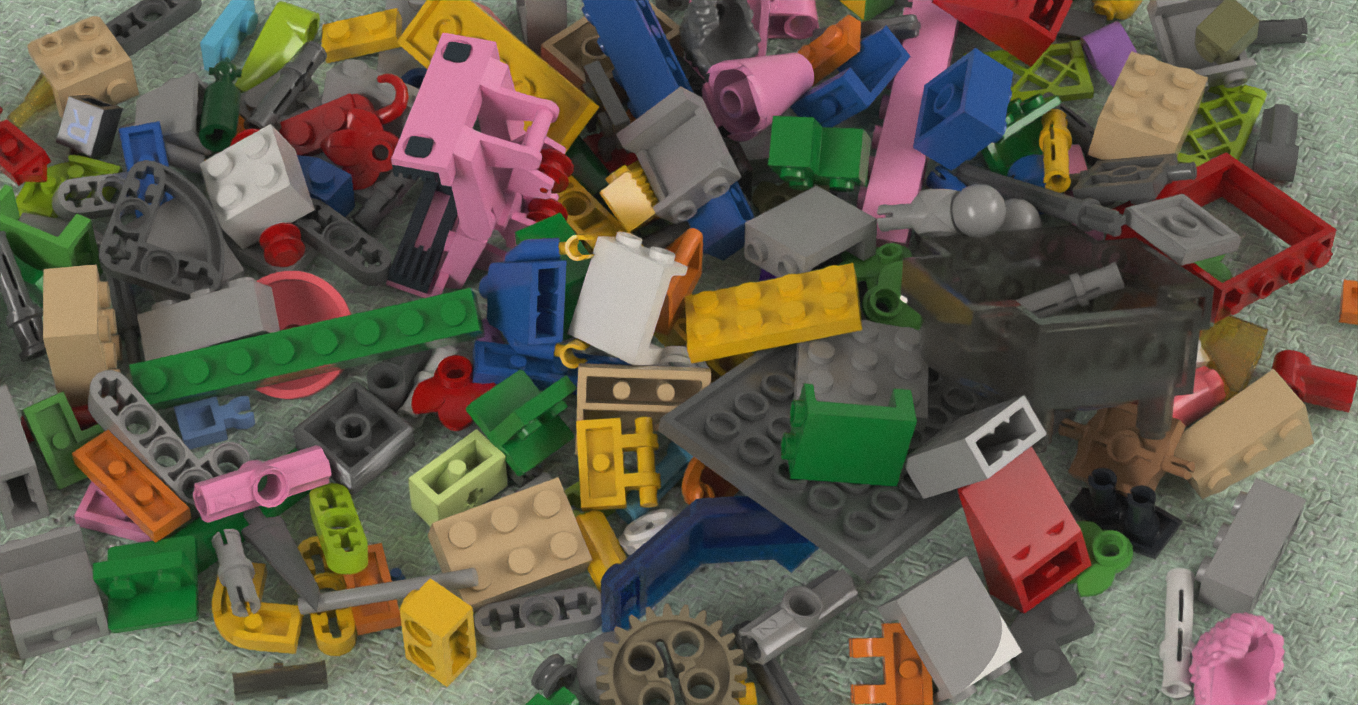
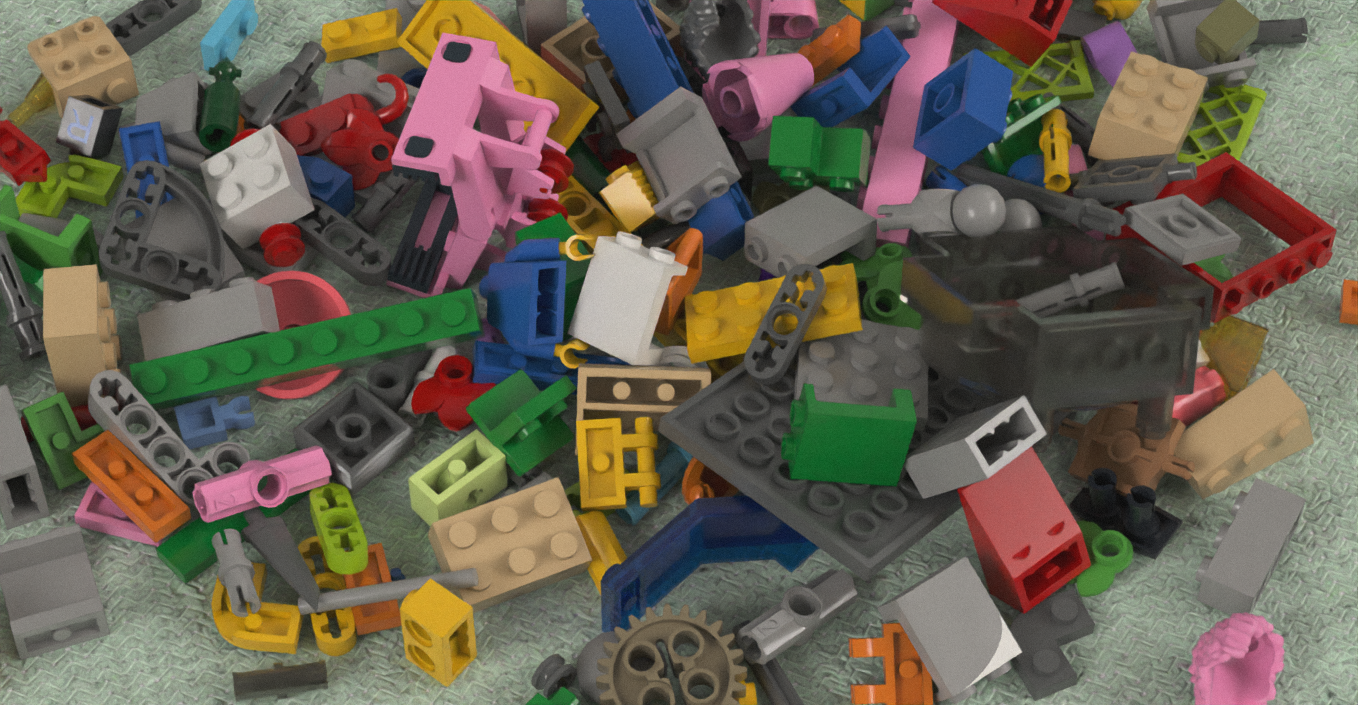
light grey beam [52,172,135,221] -> none
green bracket [93,535,199,633] -> none
dark grey axle [106,259,142,365] -> none
lime piece [235,1,320,93] -> none
light grey beam [474,586,605,650] -> none
white gear [618,509,688,556] -> none
white pin [1159,568,1195,698] -> none
dark grey piece [1252,104,1299,182] -> none
red piece [1271,350,1358,413] -> none
none -> dark grey beam [744,264,827,385]

